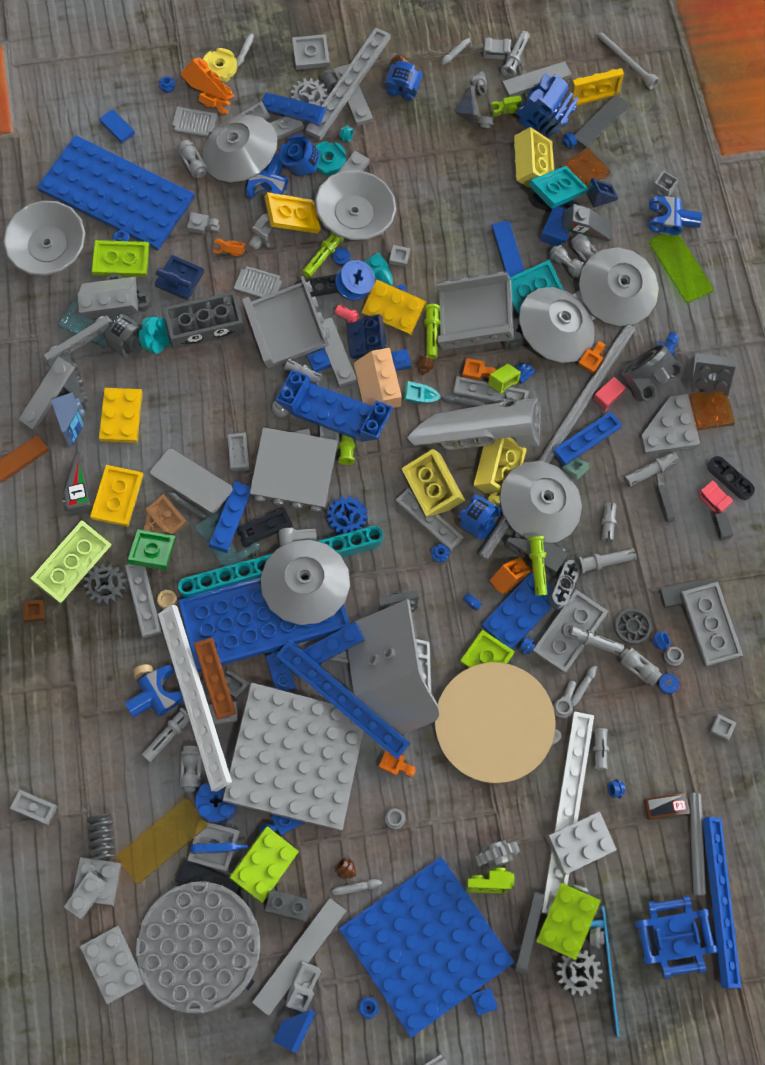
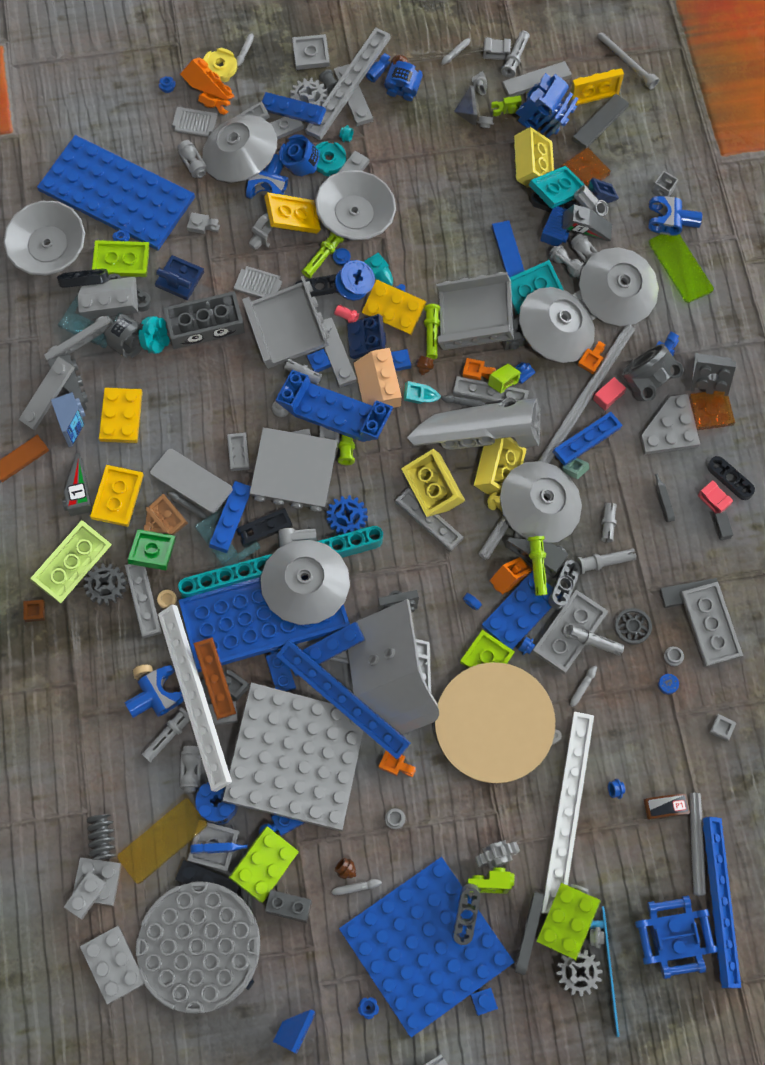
light grey plate [10,789,57,825] -> none
blue tile [99,109,135,144] -> none
orange plate [213,239,246,256] -> none
light grey tile [252,898,347,1016] -> none
light grey slope [285,961,321,1012] -> none
light grey plate [389,245,411,267] -> none
blue plate [431,544,450,562] -> none
blue brick [459,494,501,540] -> none
light grey plate [546,812,617,875] -> none
light grey plate [553,681,577,719] -> none
blue plate [562,132,577,149] -> none
light grey pin [593,728,609,771] -> none
light grey piece [619,648,662,686] -> none
light grey pin [624,451,679,487] -> none
blue plate [653,632,671,650] -> none
none -> black beam [57,269,110,288]
none -> blue bar [366,53,390,83]
none -> dark grey beam [453,884,480,945]
none -> light grey piece [574,185,608,216]

